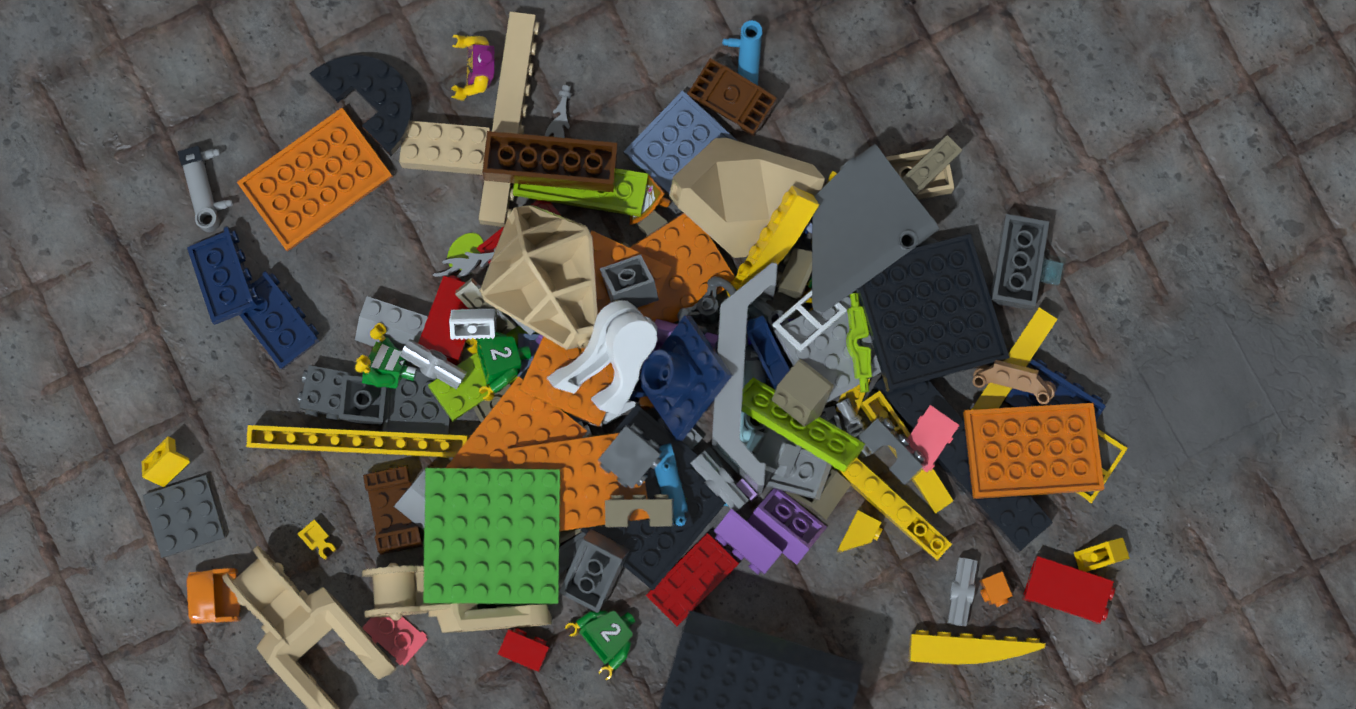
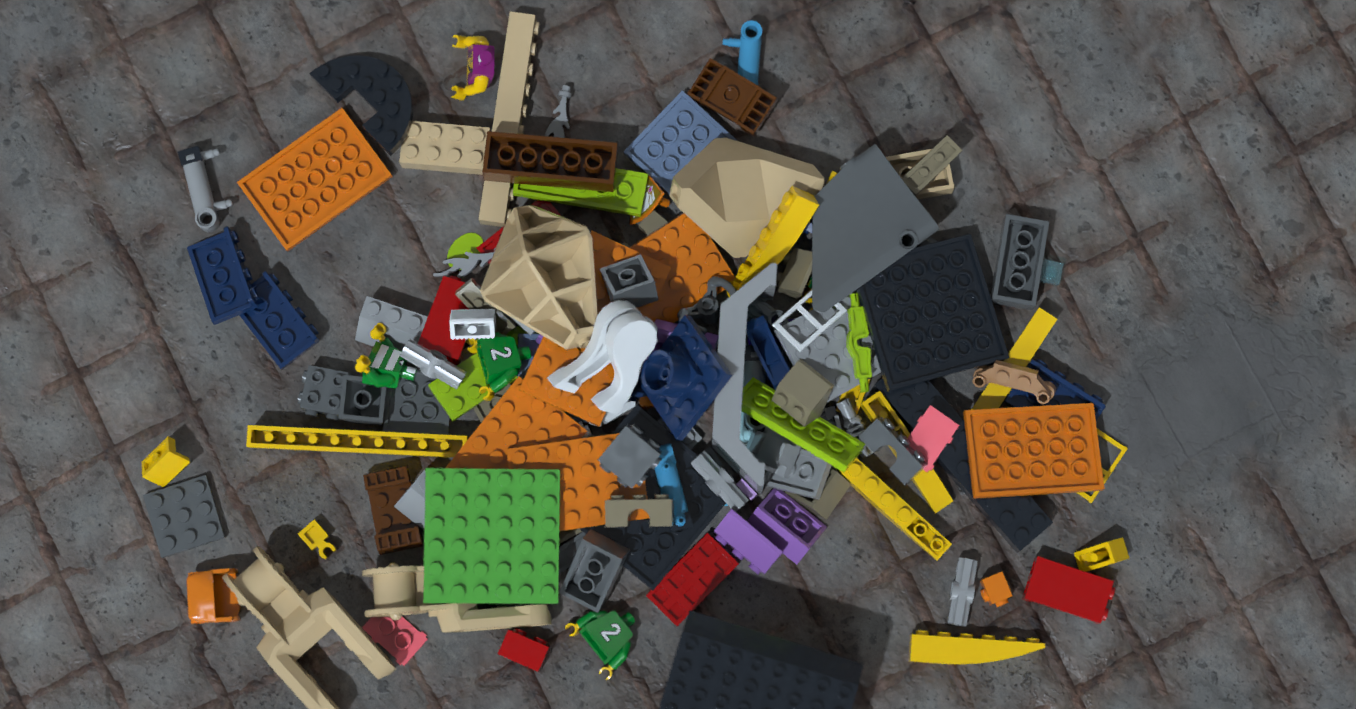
yellow slope [837,511,883,553] -> none

